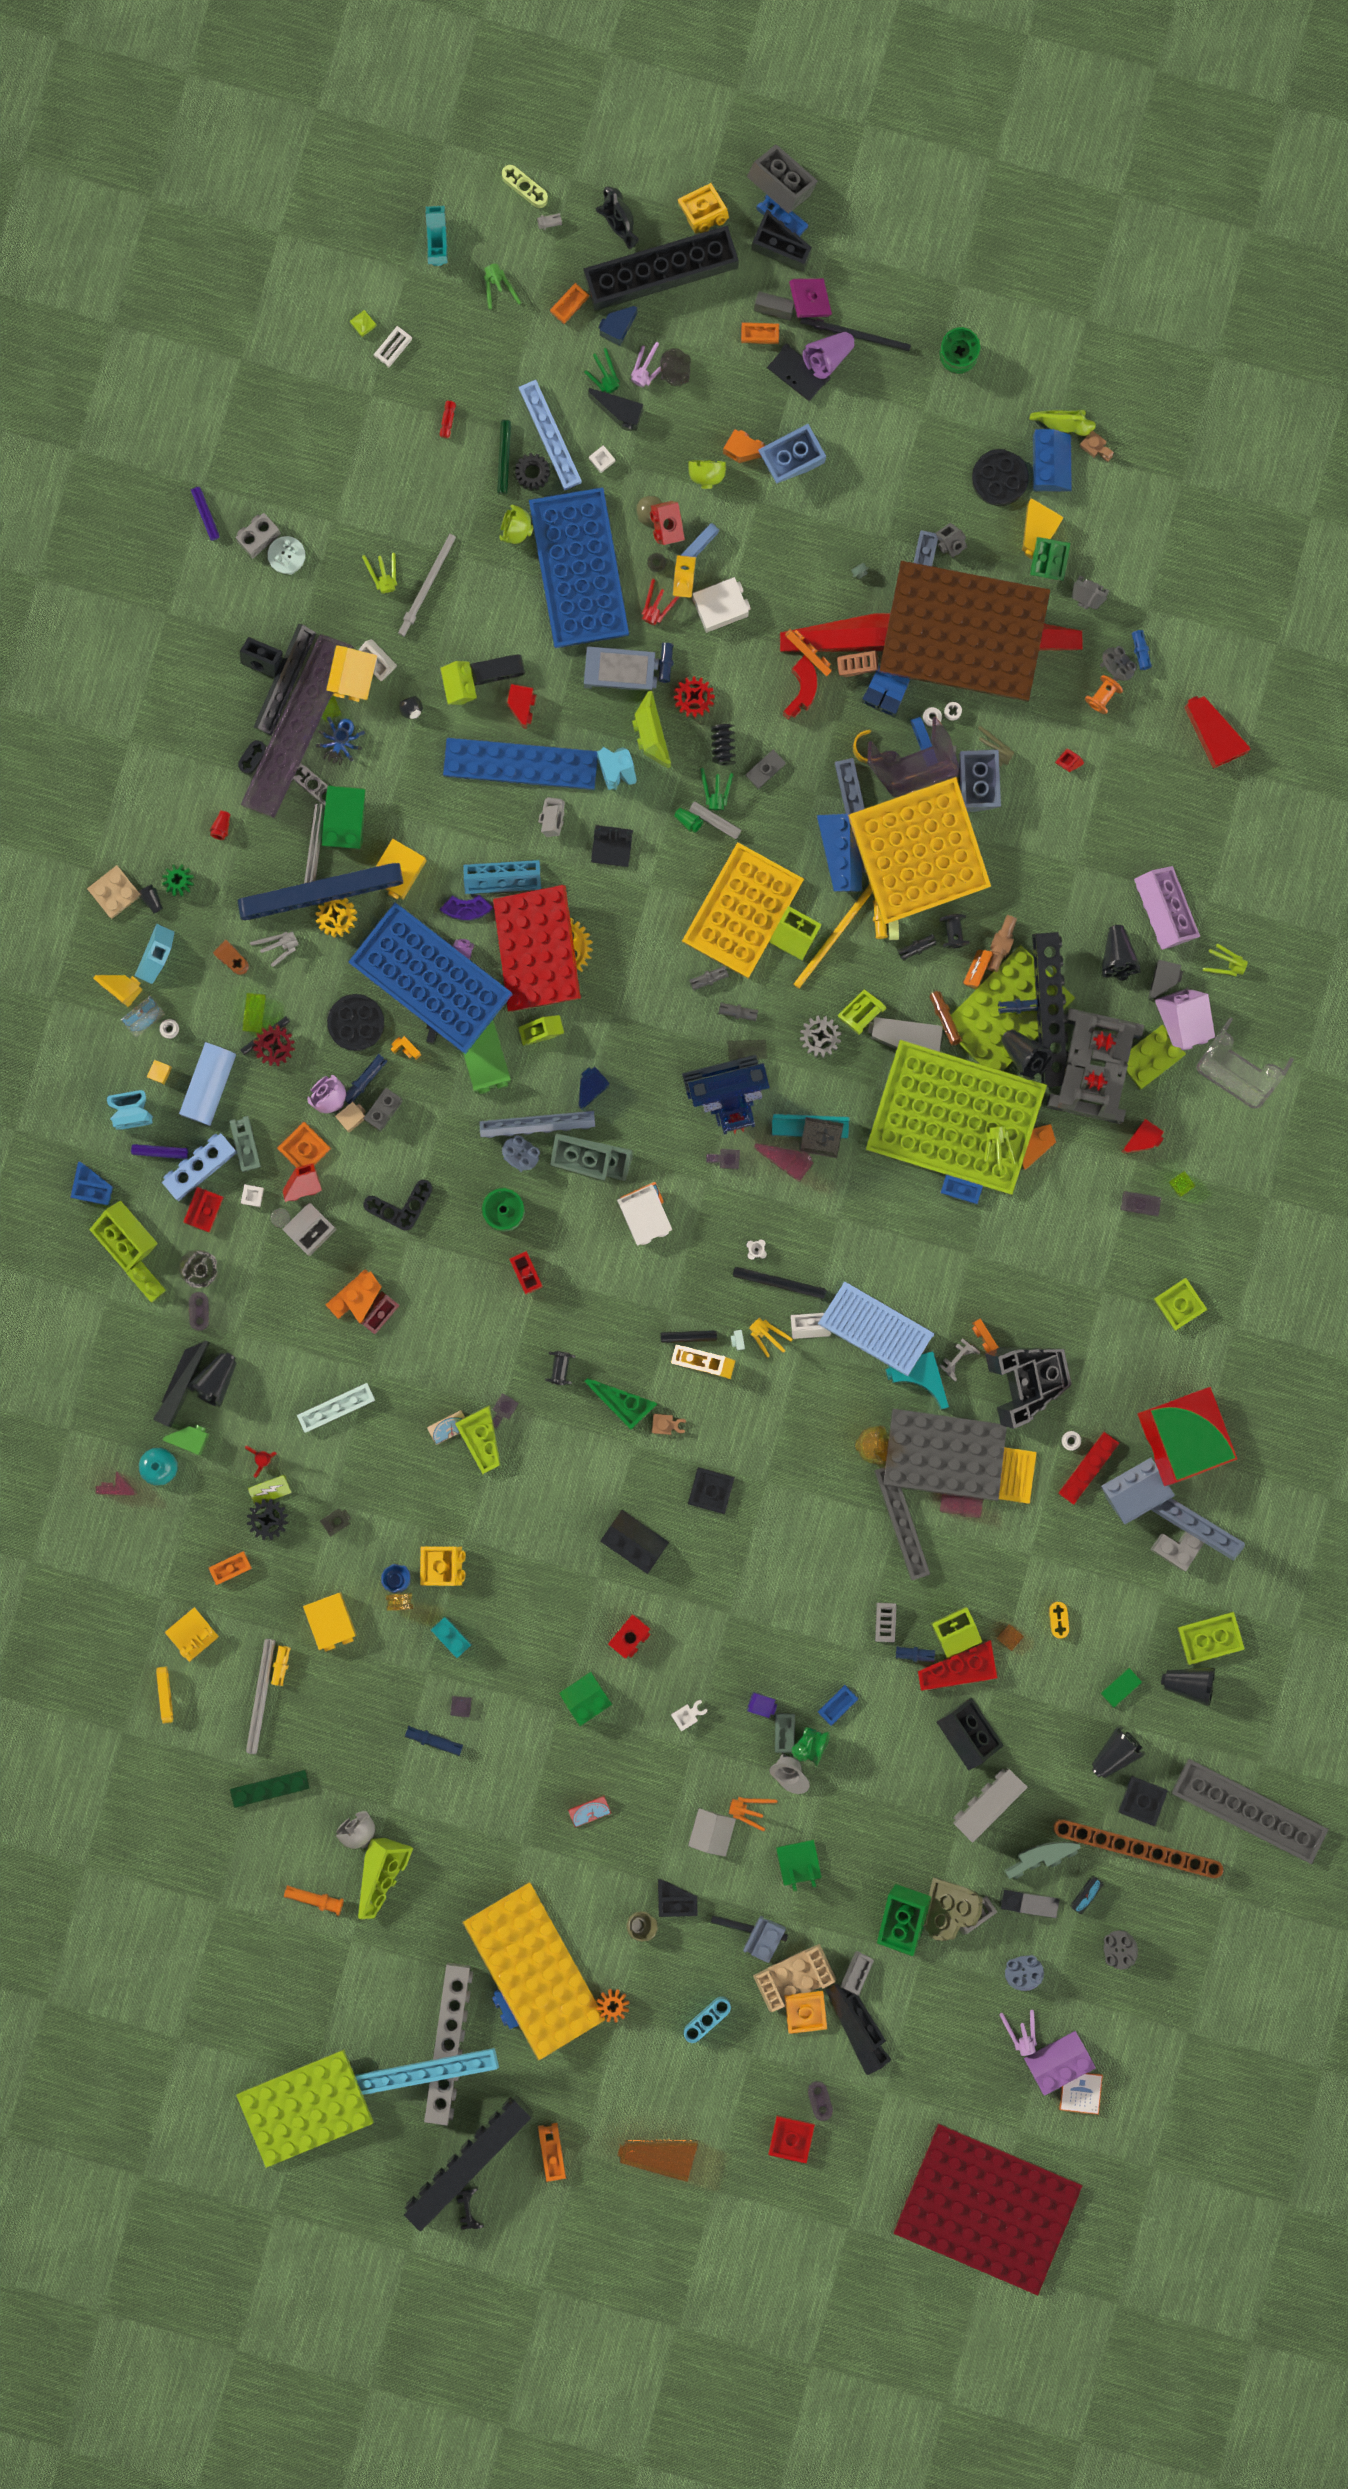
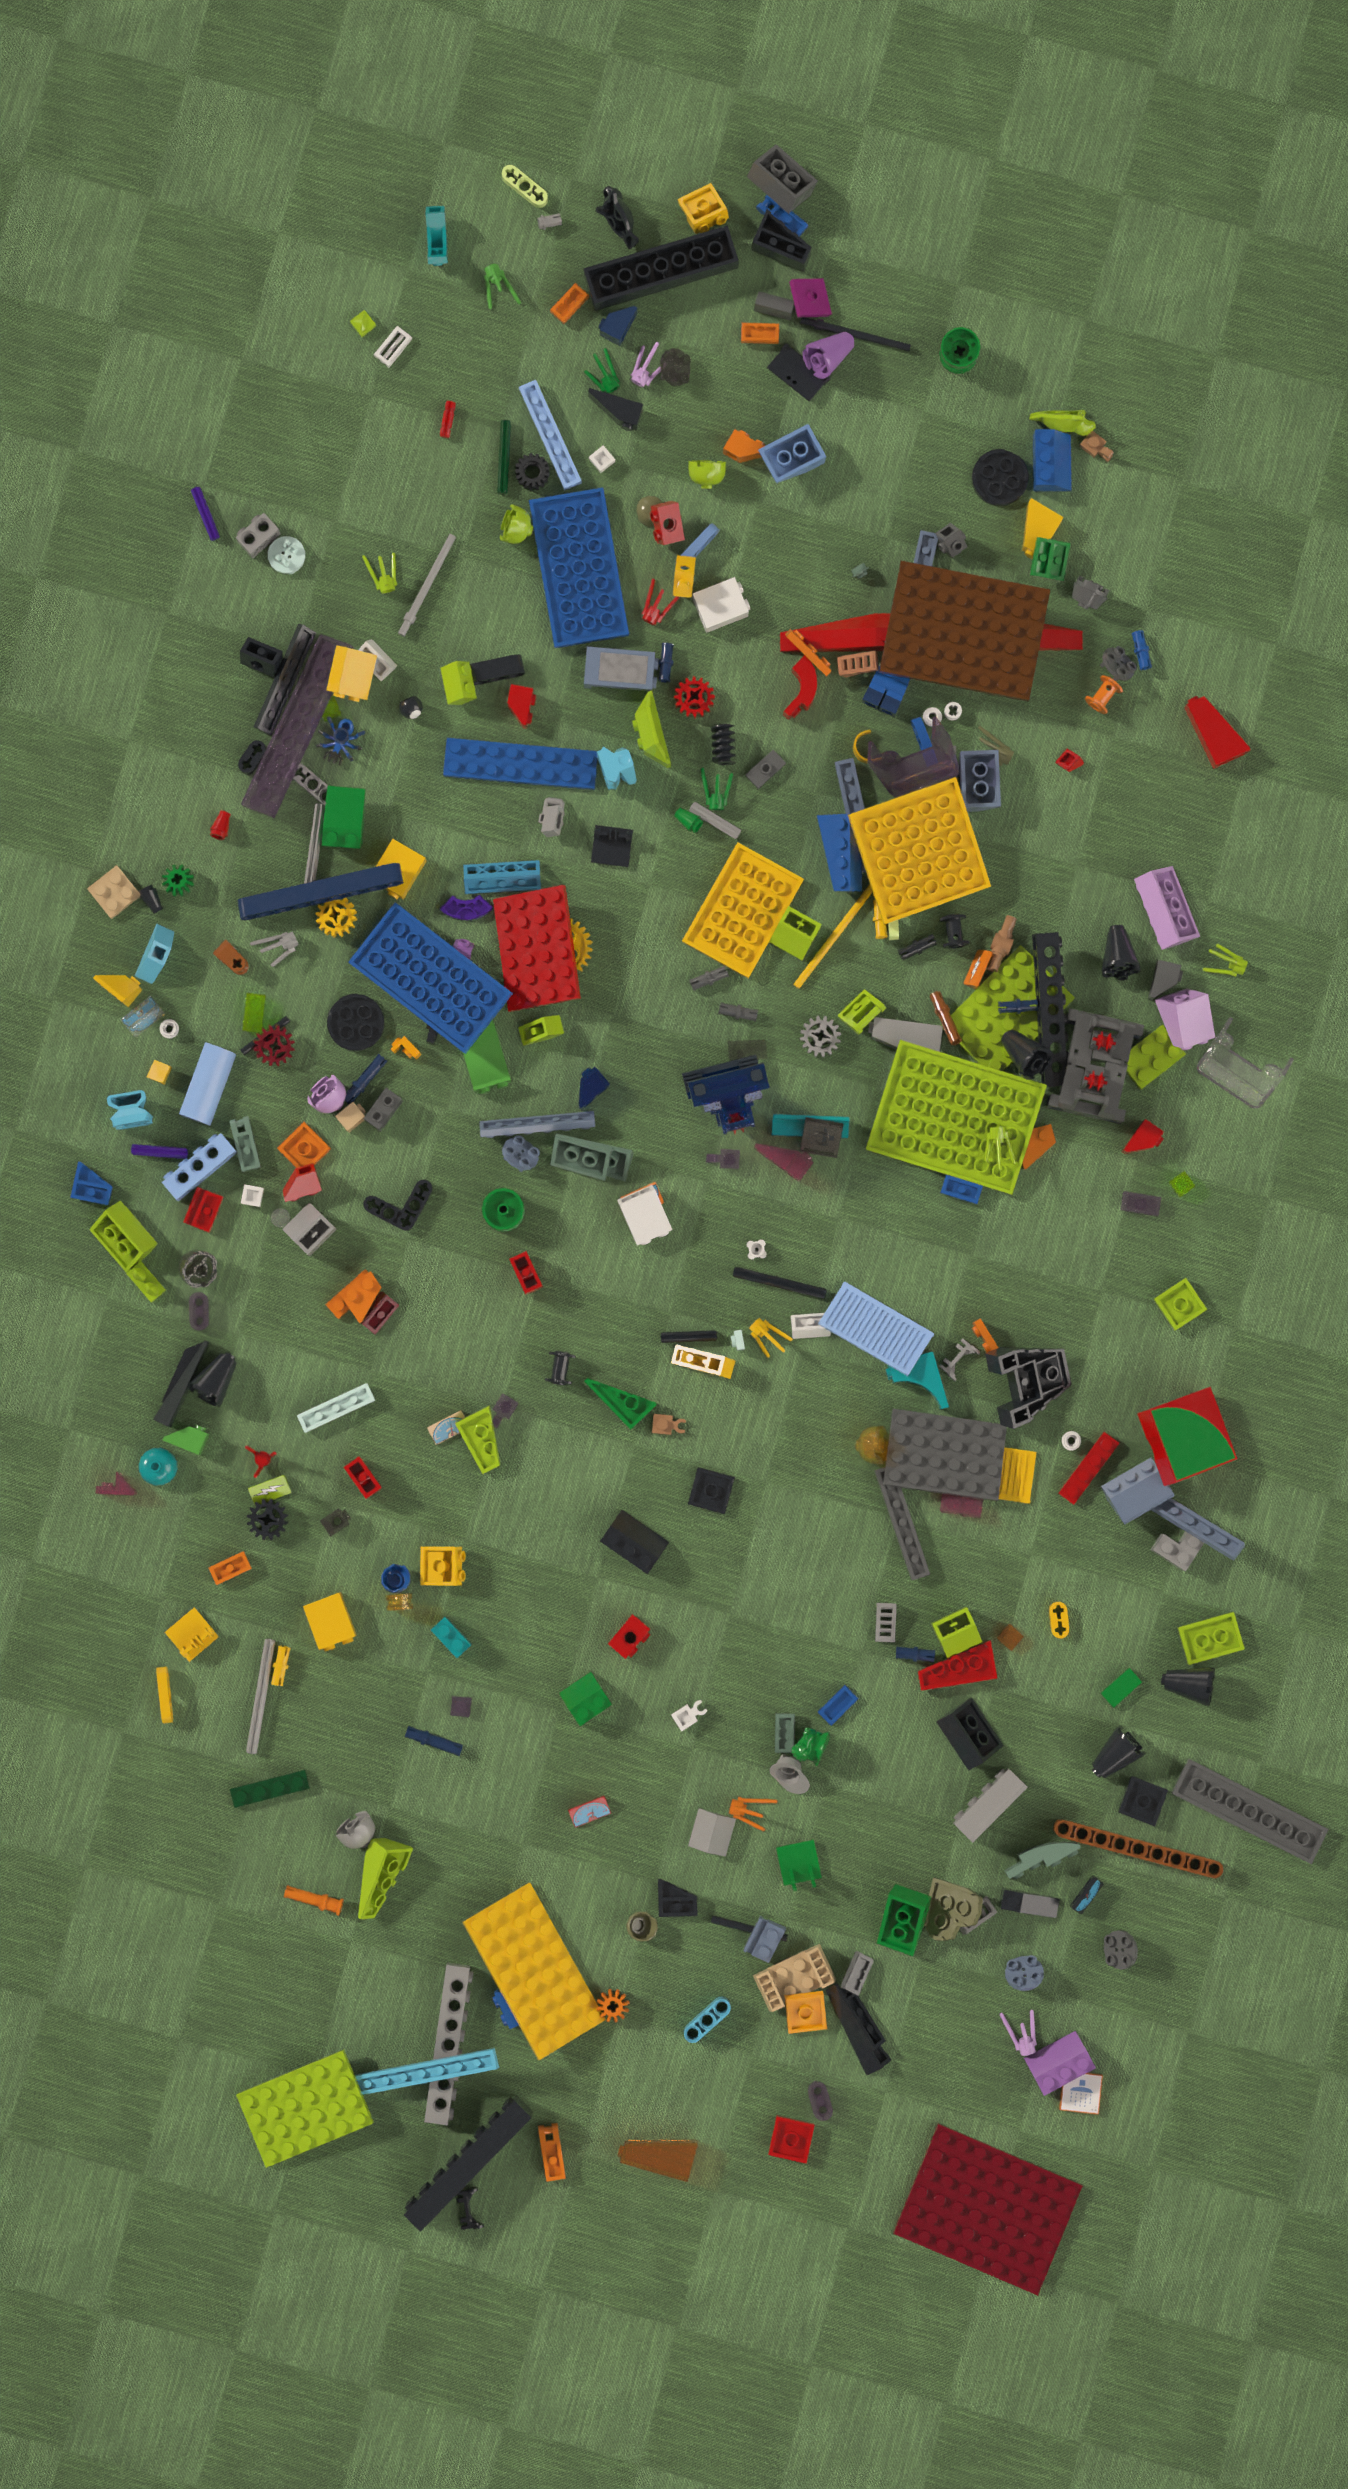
clear smoke plate [647,553,666,572] -> none
dark purple slope [747,1691,778,1718] -> none
none -> red brick [343,1456,382,1499]

